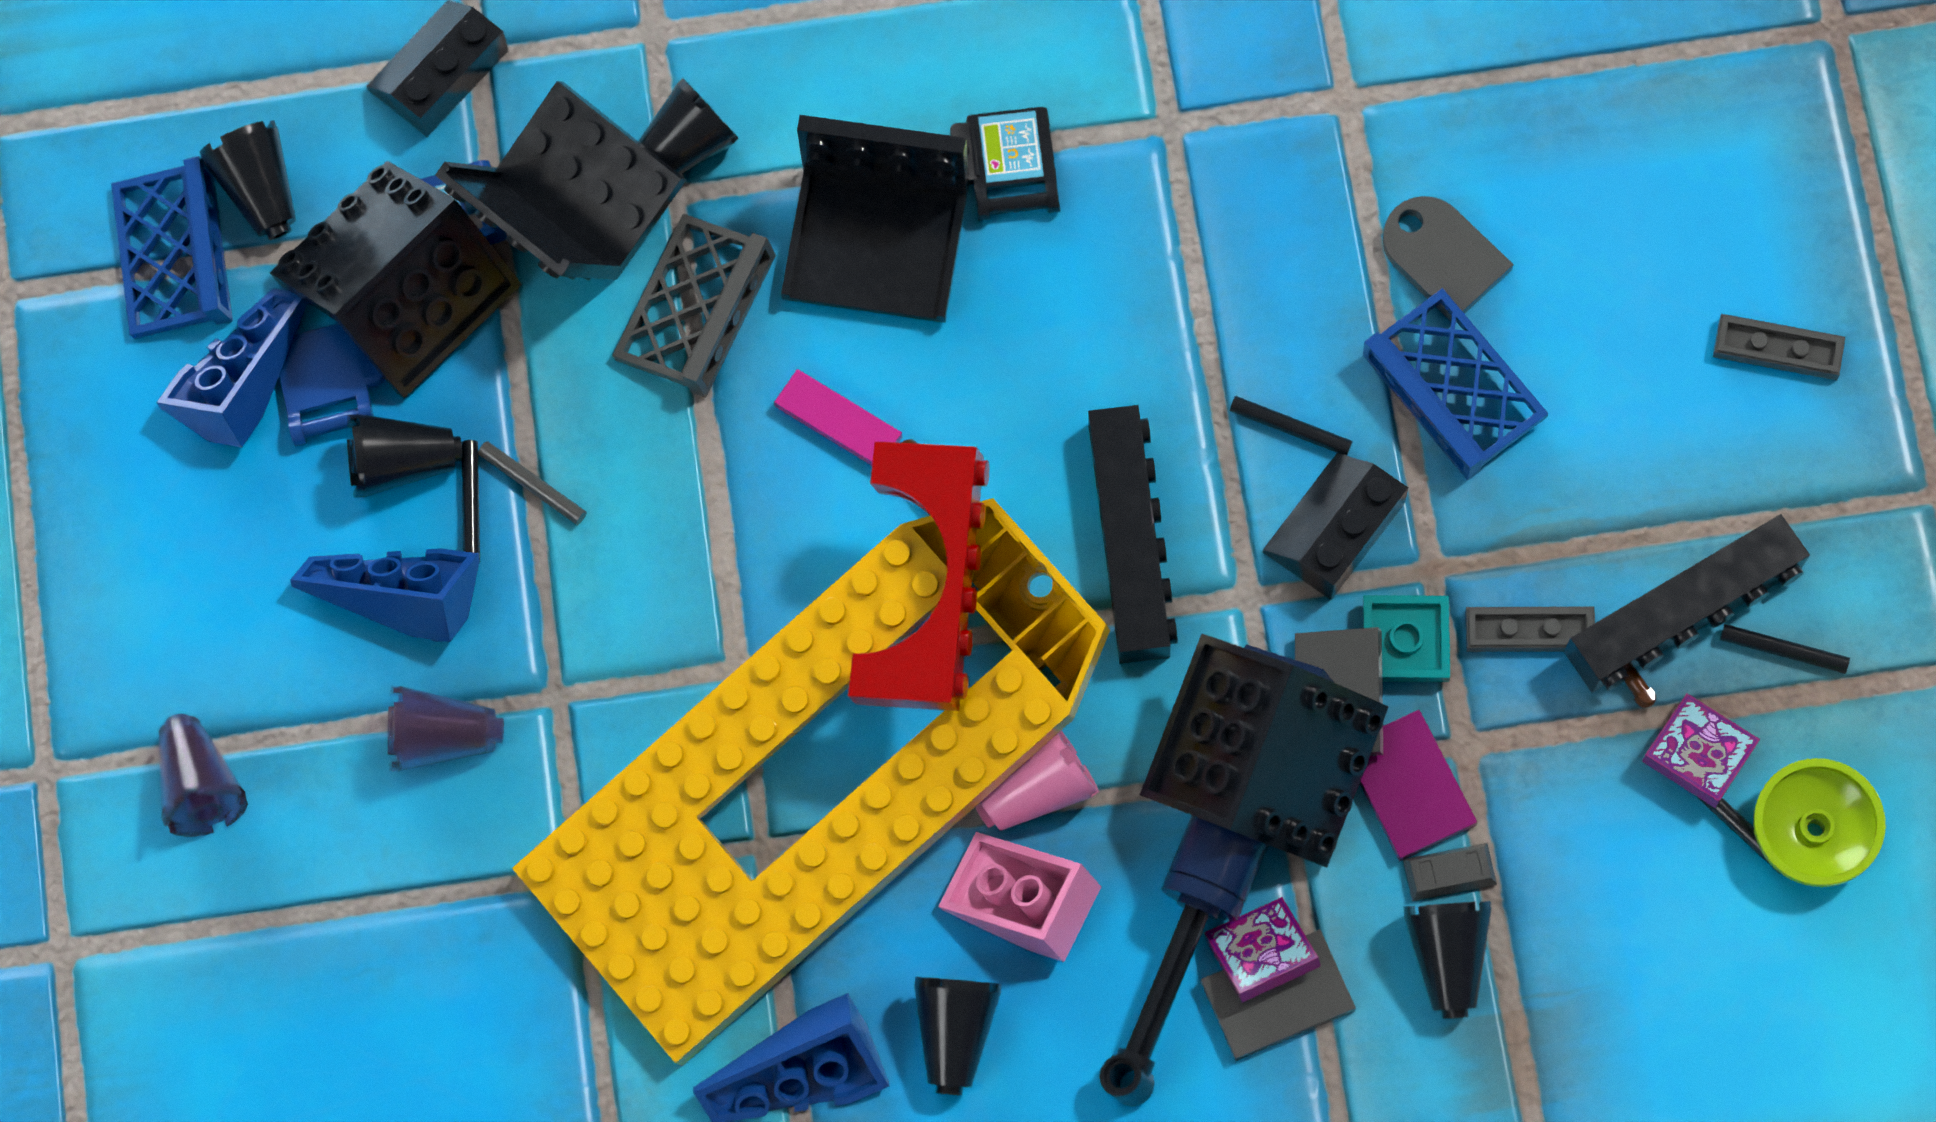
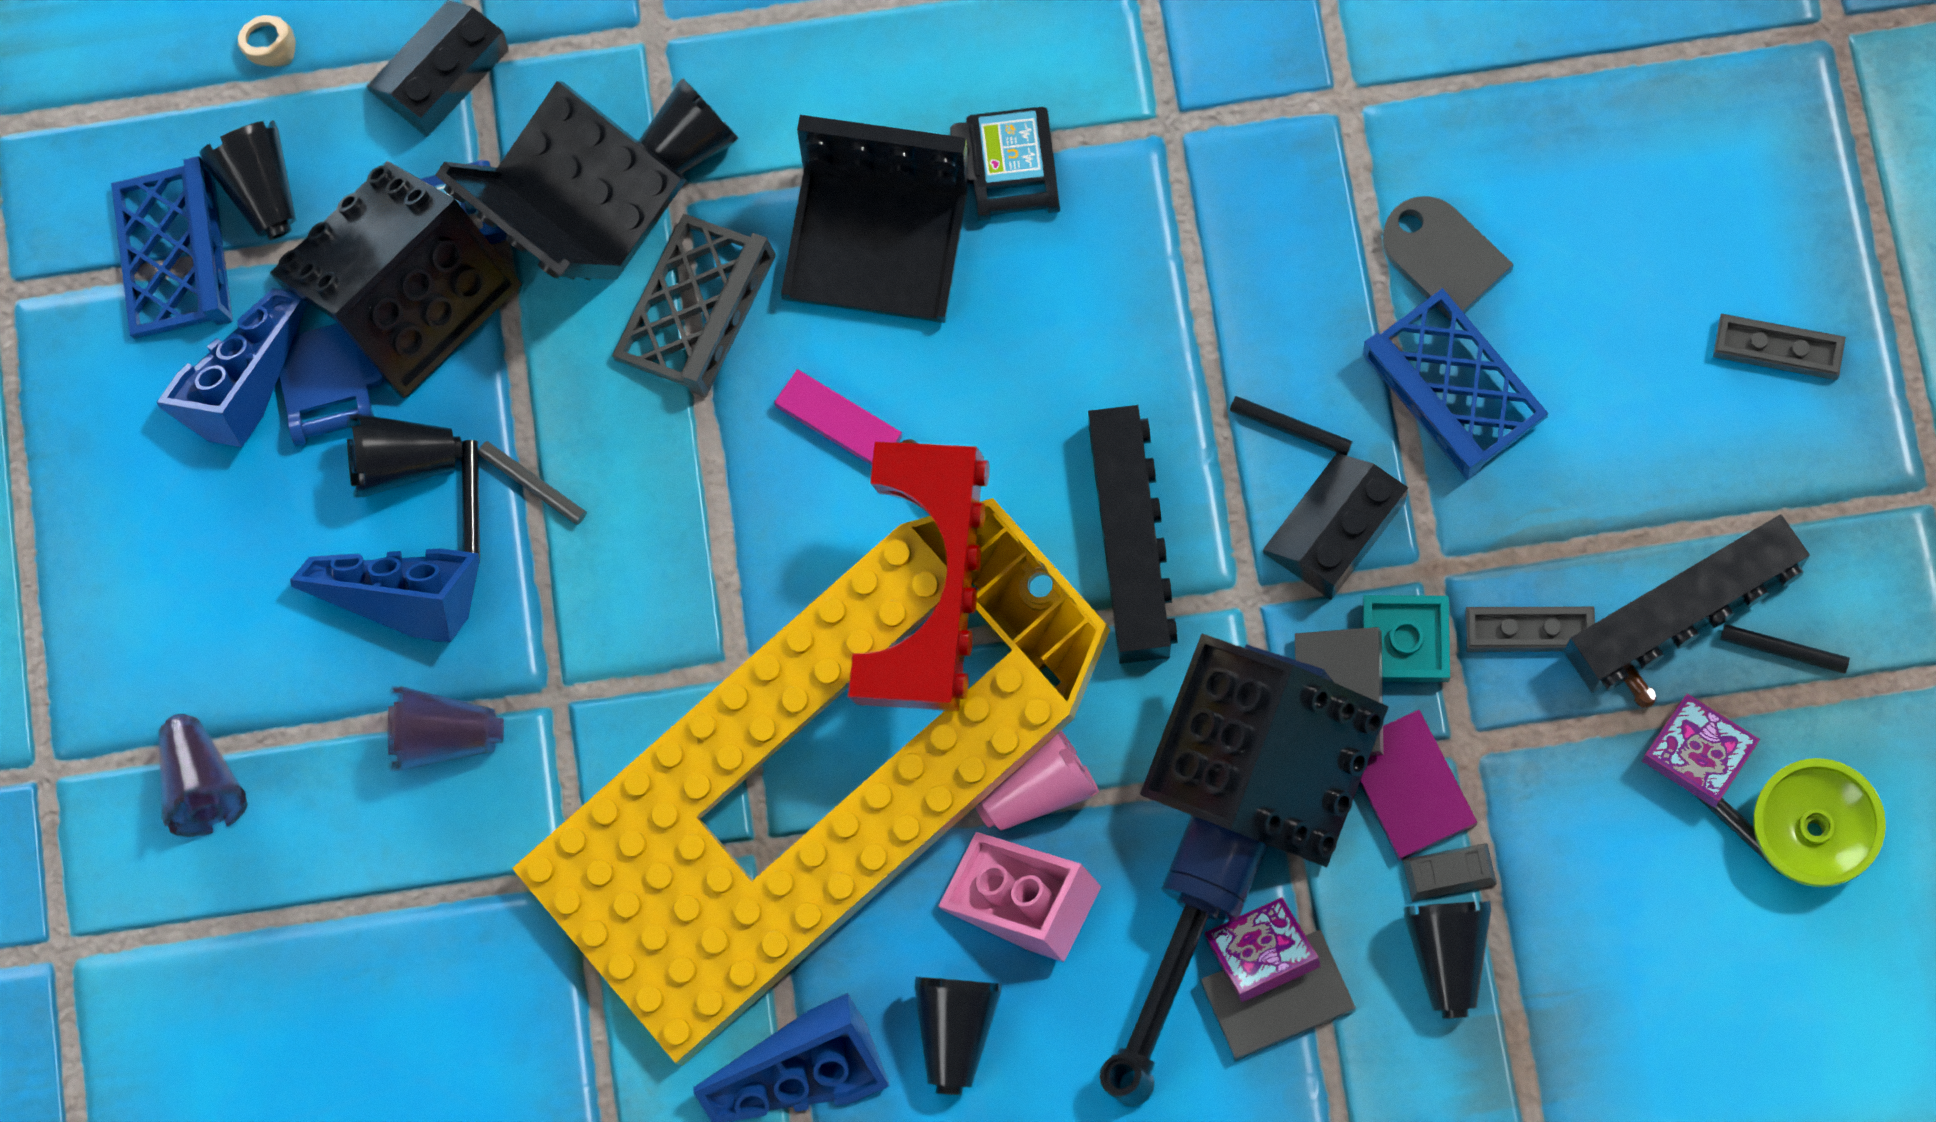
none -> tan piece [238,15,296,67]

